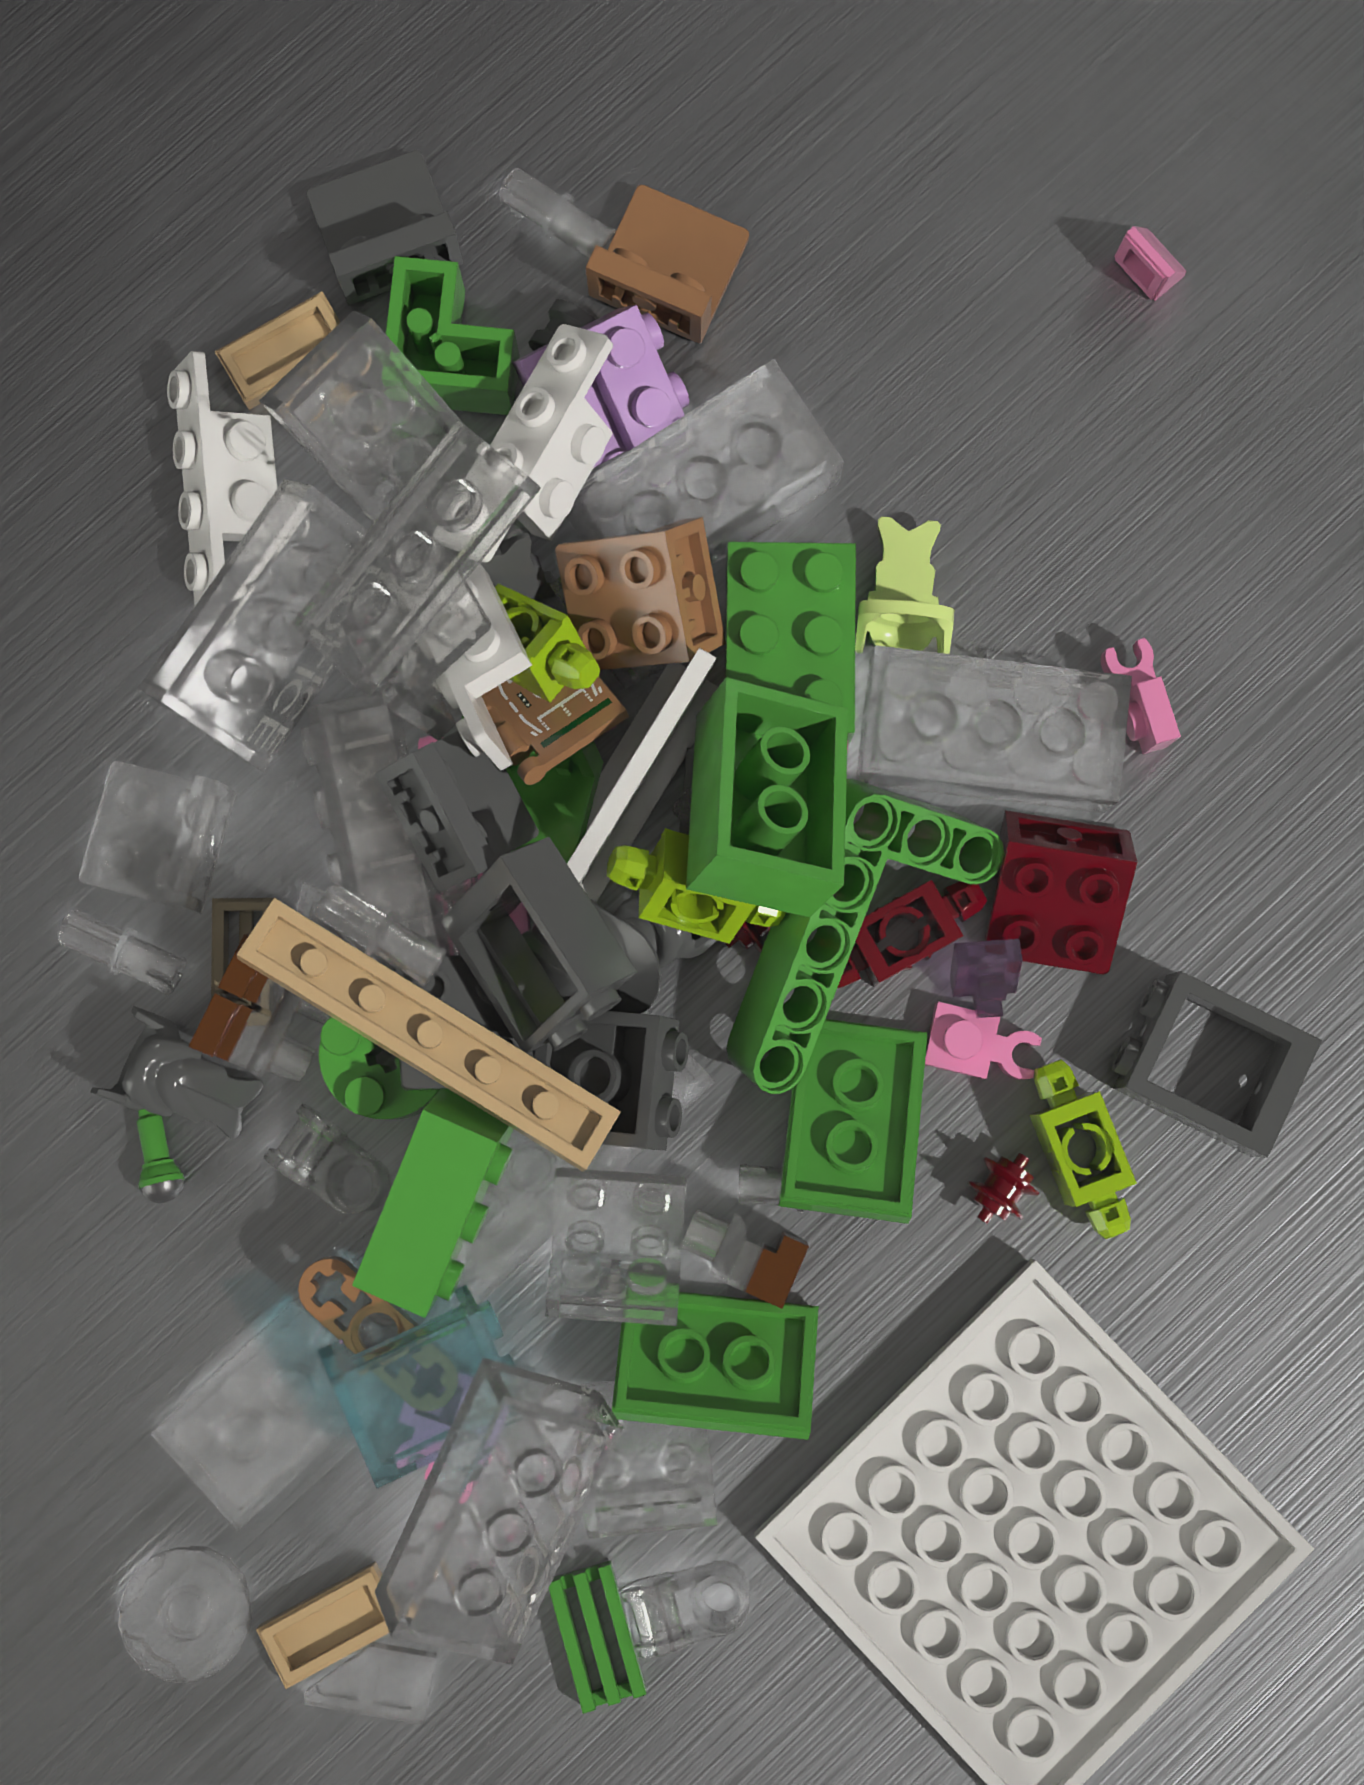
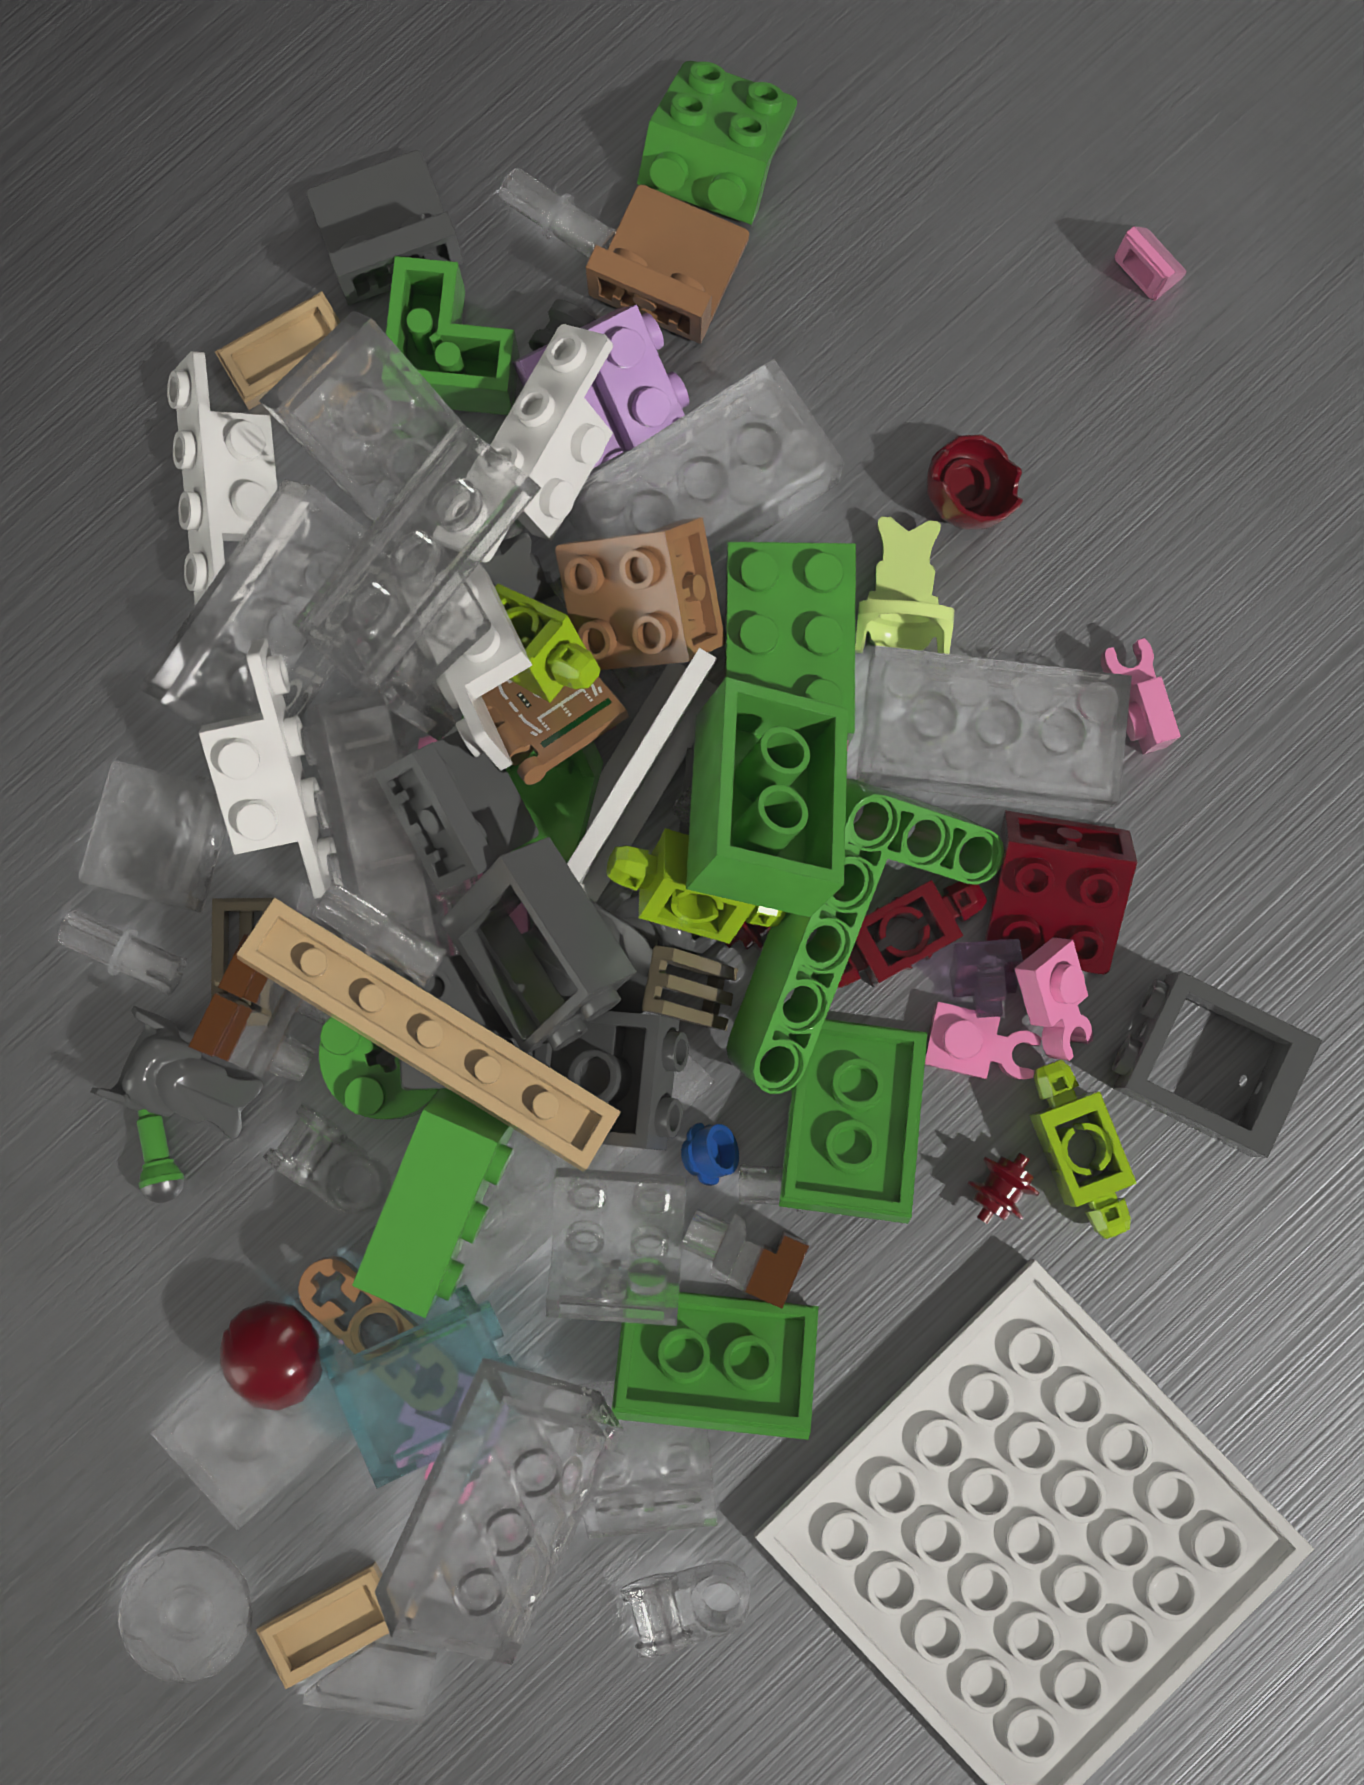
bright green tile [547,1560,647,1714] -> none
none -> white bracket [199,638,340,899]
none -> dark red hair [220,1301,323,1411]
none -> bright green bracket [637,61,797,225]
none -> dark tan tile [642,945,738,1031]
none -> blue plate [681,1122,739,1186]
none -> dark red hair [927,434,1023,530]
none -> bright pink plate [1014,938,1093,1061]

